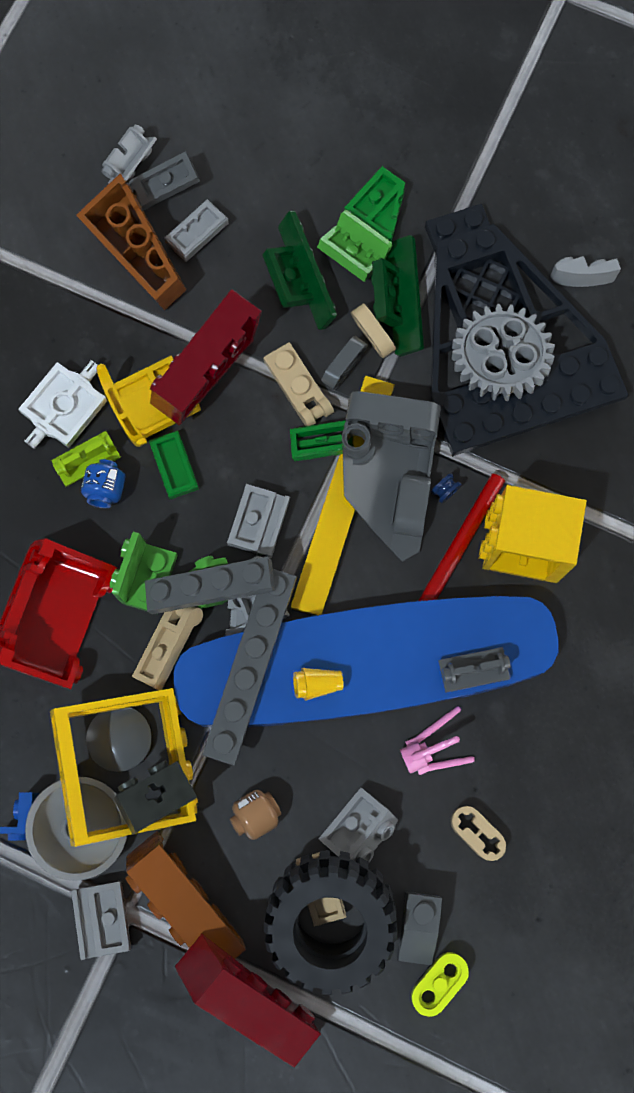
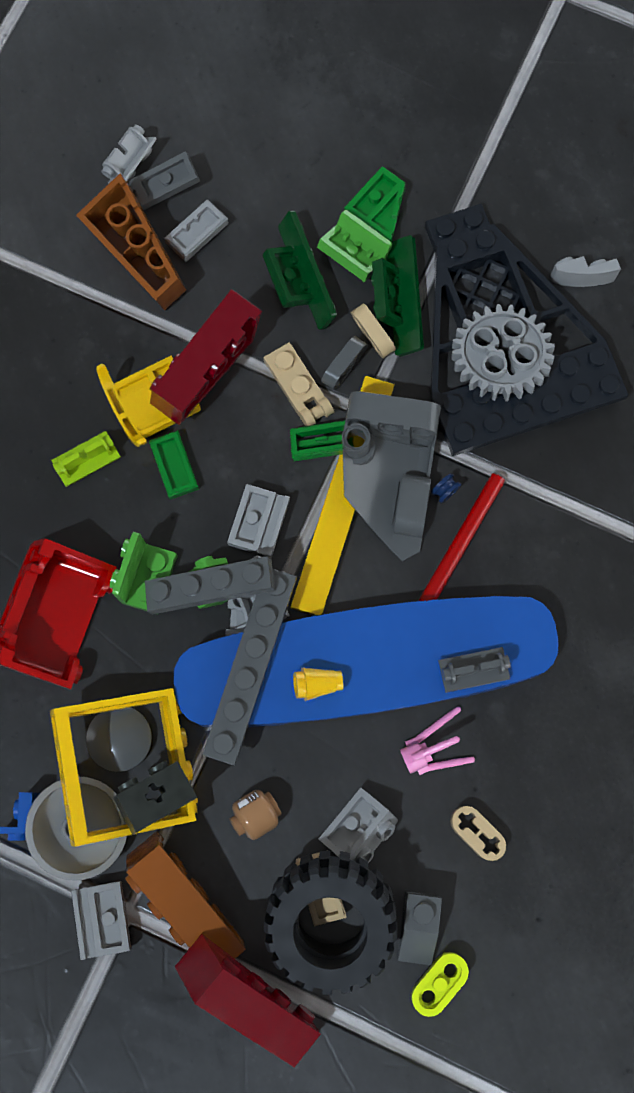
white plate [18,360,107,449] -> none
blue head [81,459,126,508] -> none
tan plate [132,606,203,690] -> none
yellow container [479,485,587,583] -> none

